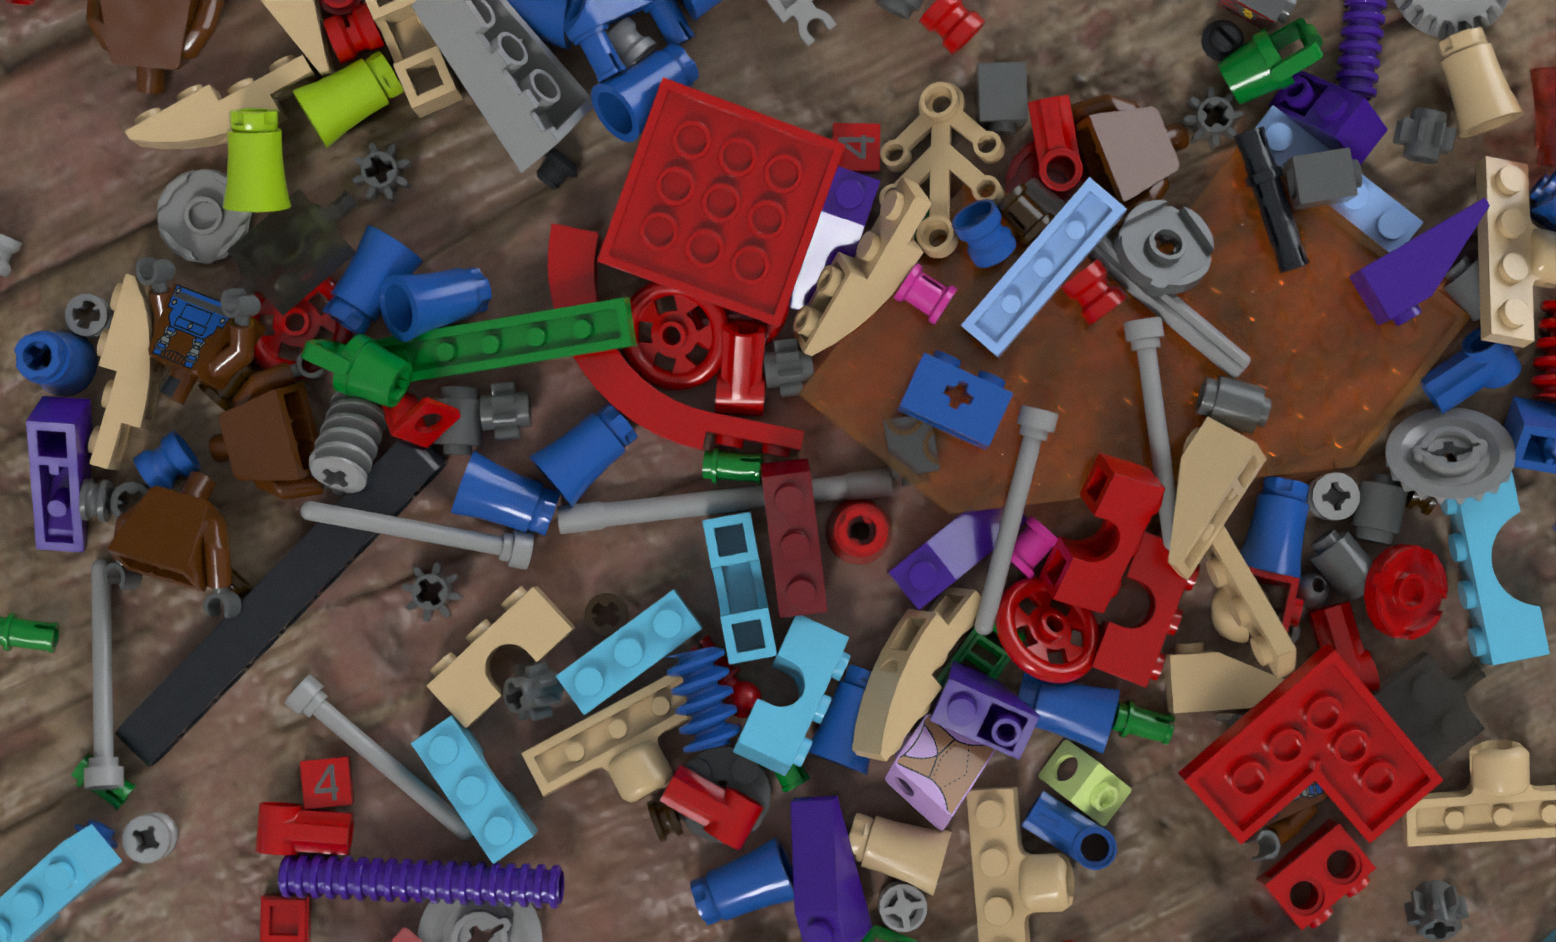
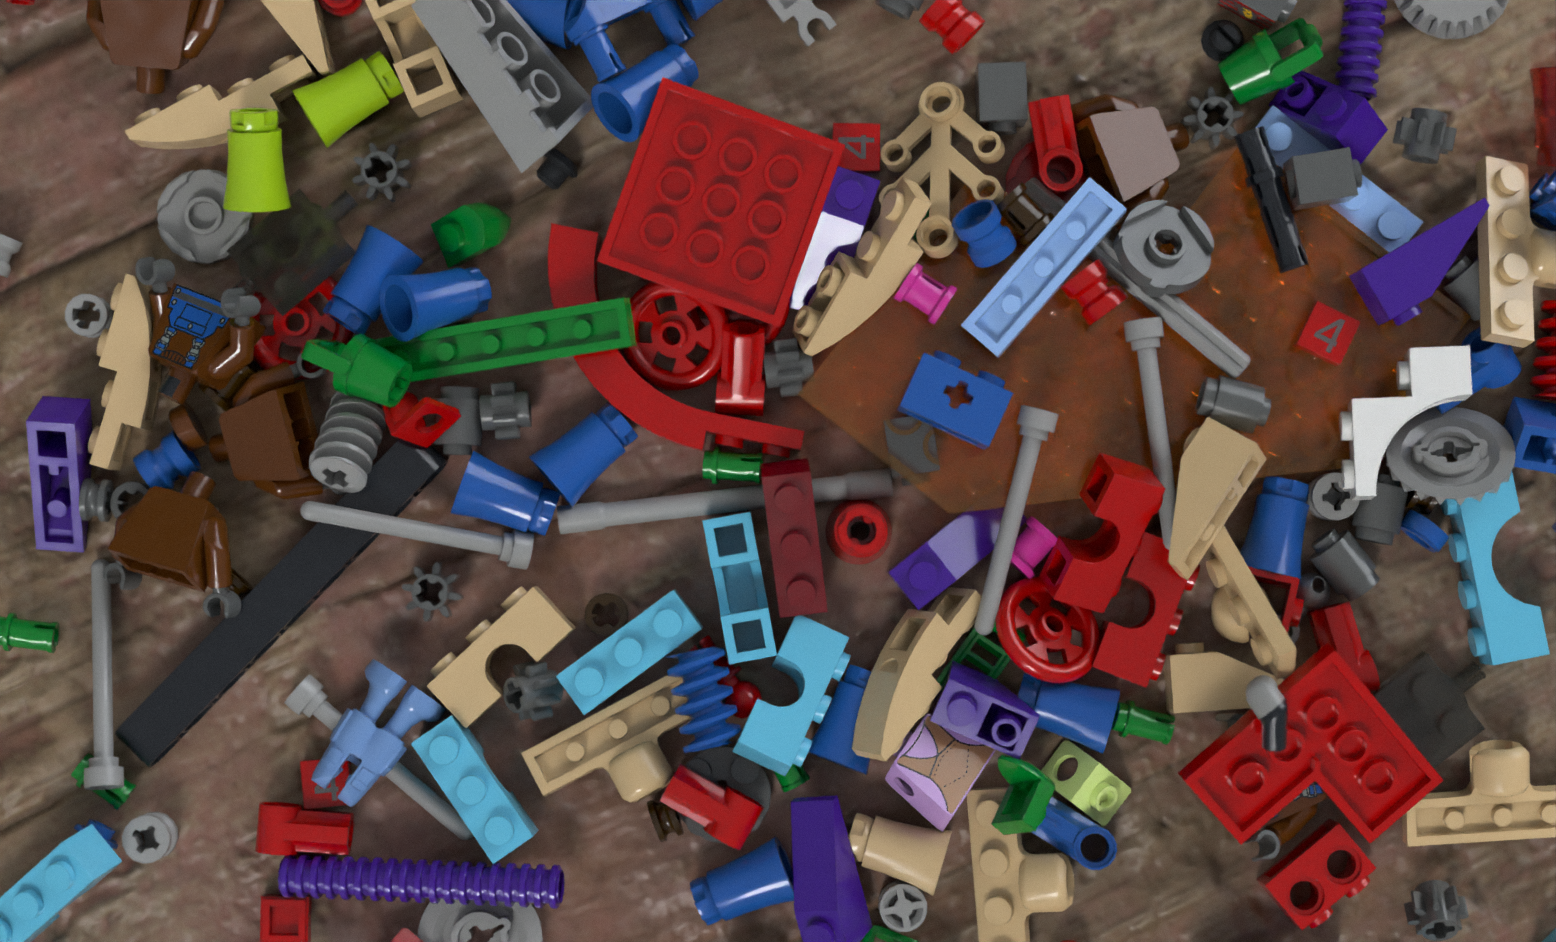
blue plant [14,330,97,396] -> none
red wheel [323,2,386,64] -> none
light grey wheel [607,17,656,74] -> none
red tile [1364,543,1448,640] -> none
tan plant [1437,27,1525,138] -> none
none -> reddish brown tile [168,402,209,452]
none -> medium blue piece [311,659,446,807]
none -> green plate [431,202,512,268]
none -> green plate [991,755,1055,835]
none -> arm [1246,675,1288,752]
none -> red tile [1293,301,1361,367]
none -> white arch [1339,345,1472,500]
none -> blue tile [1401,510,1449,553]

